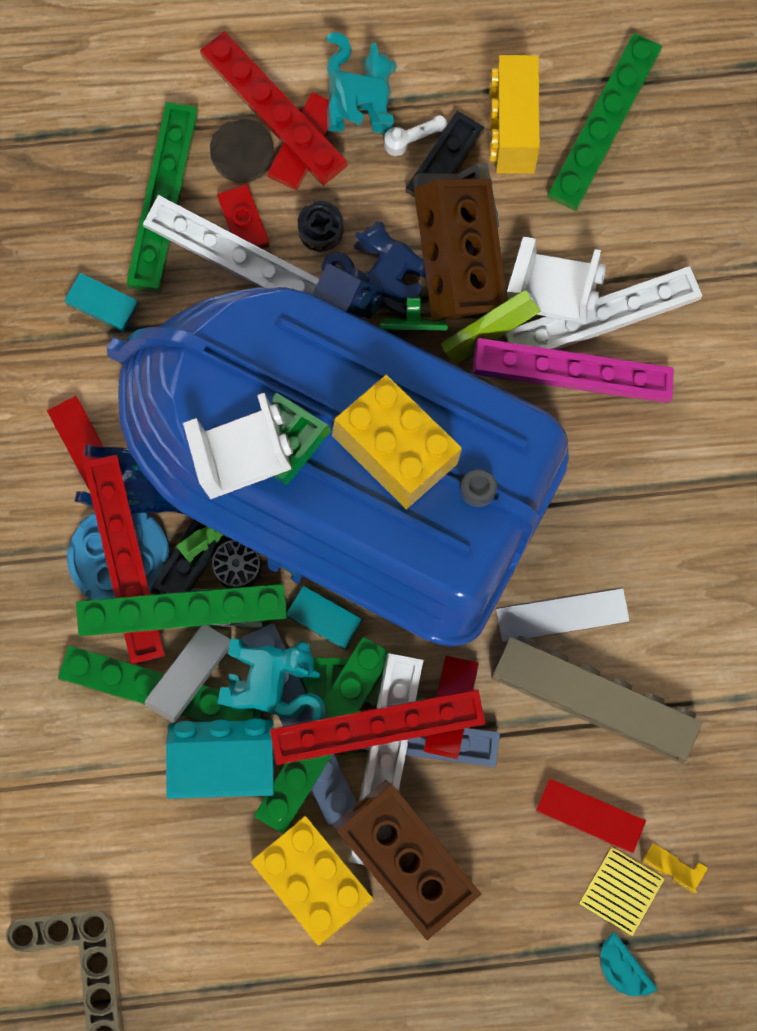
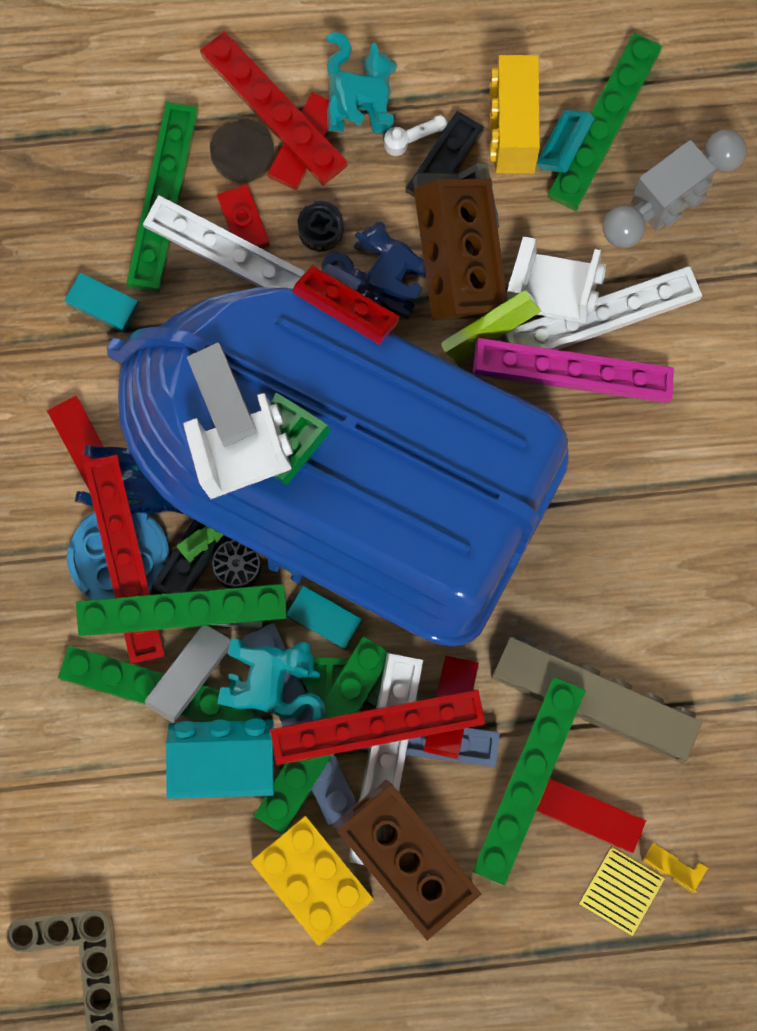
yellow brick [332,375,462,510] -> none
green piece [379,297,448,330] -> none
dark grey tile [460,469,497,507] -> none
white sticker [496,588,630,642] -> none
teal tile [600,931,658,996] -> none
none -> light grey tile [187,342,257,447]
none -> red tile [292,265,399,345]
none -> green plate [472,676,586,886]
none -> teal tile [537,110,594,173]
none -> light grey brick [603,130,747,248]

